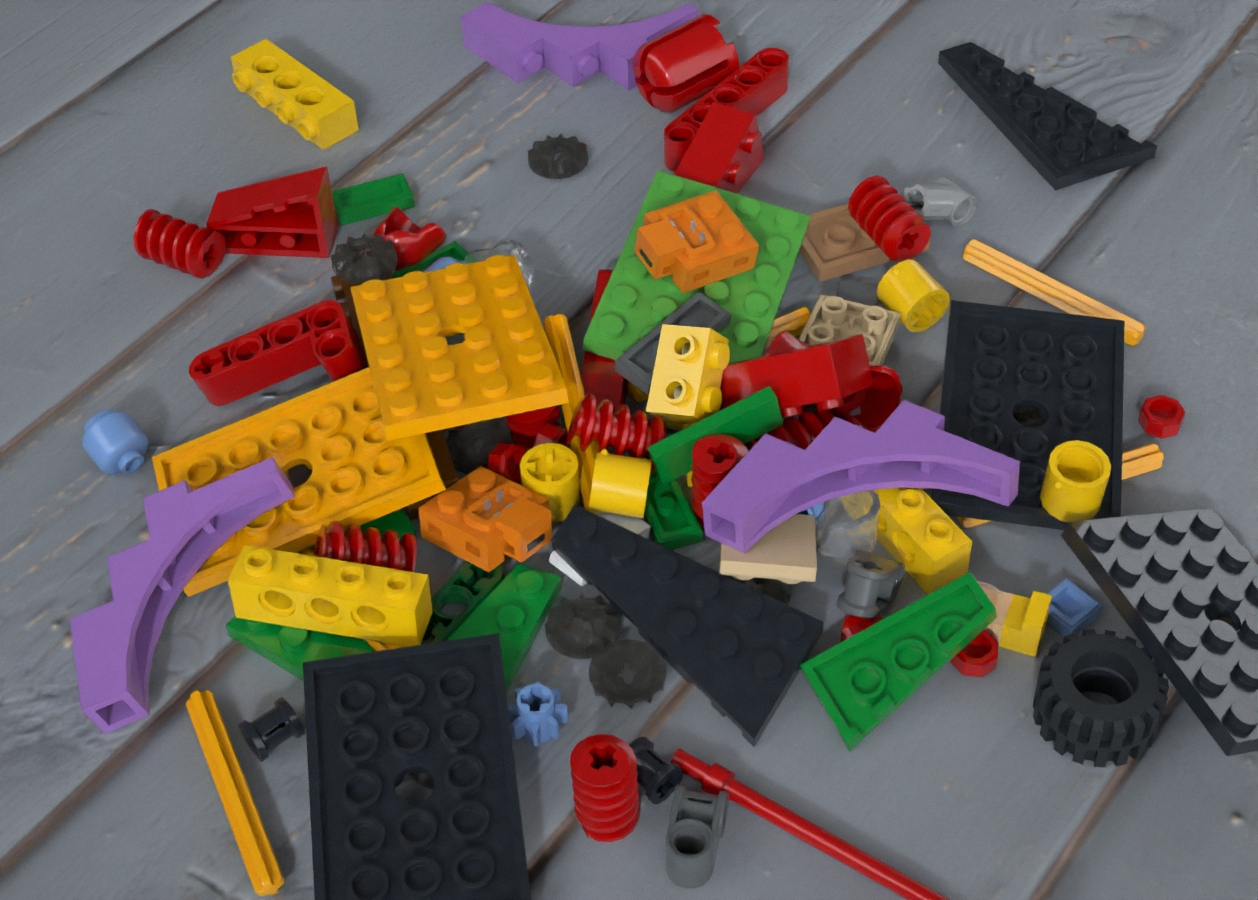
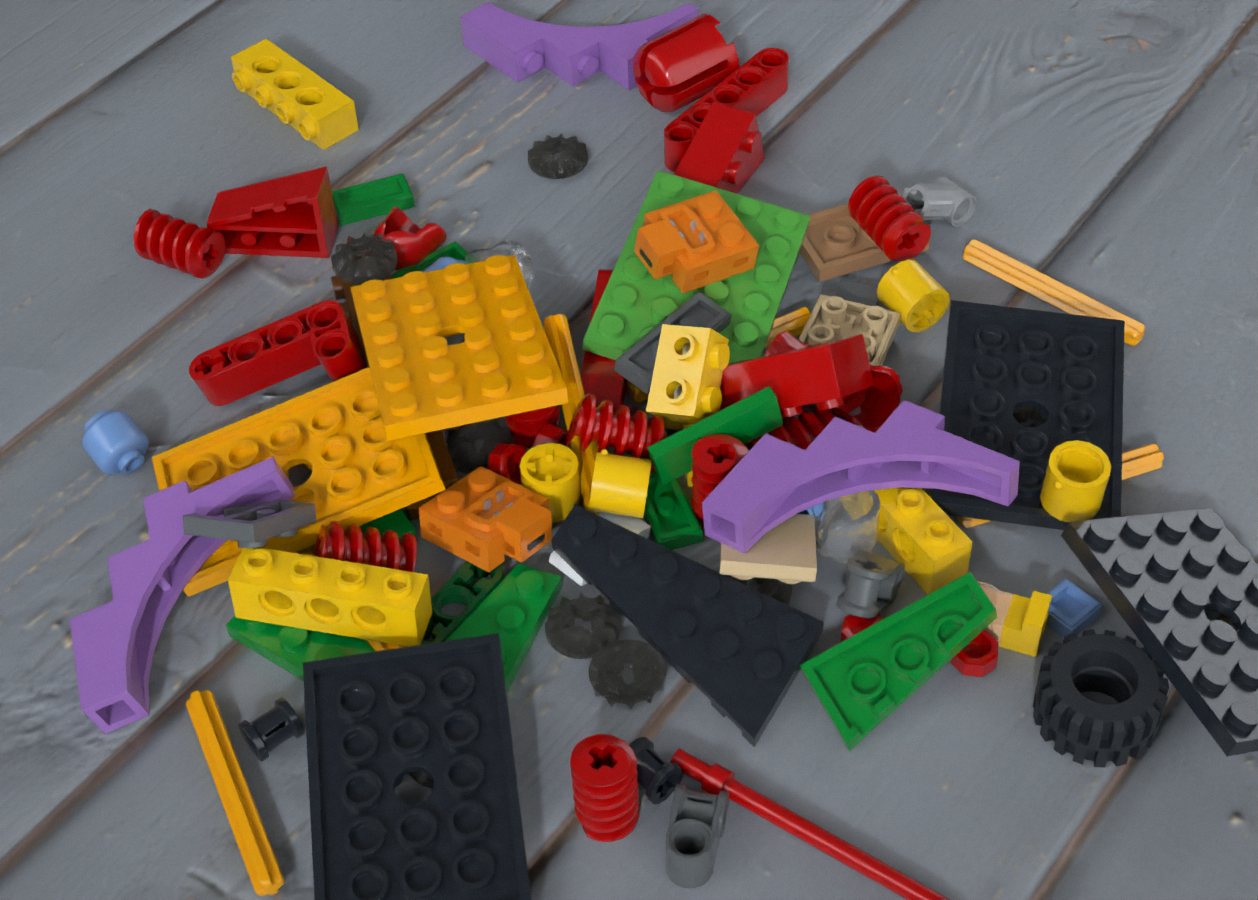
medium blue gear [508,681,568,746] -> none
black wing [938,42,1157,191] -> none
red tile [1138,395,1186,439] -> none
none -> dark grey wing [183,499,316,548]

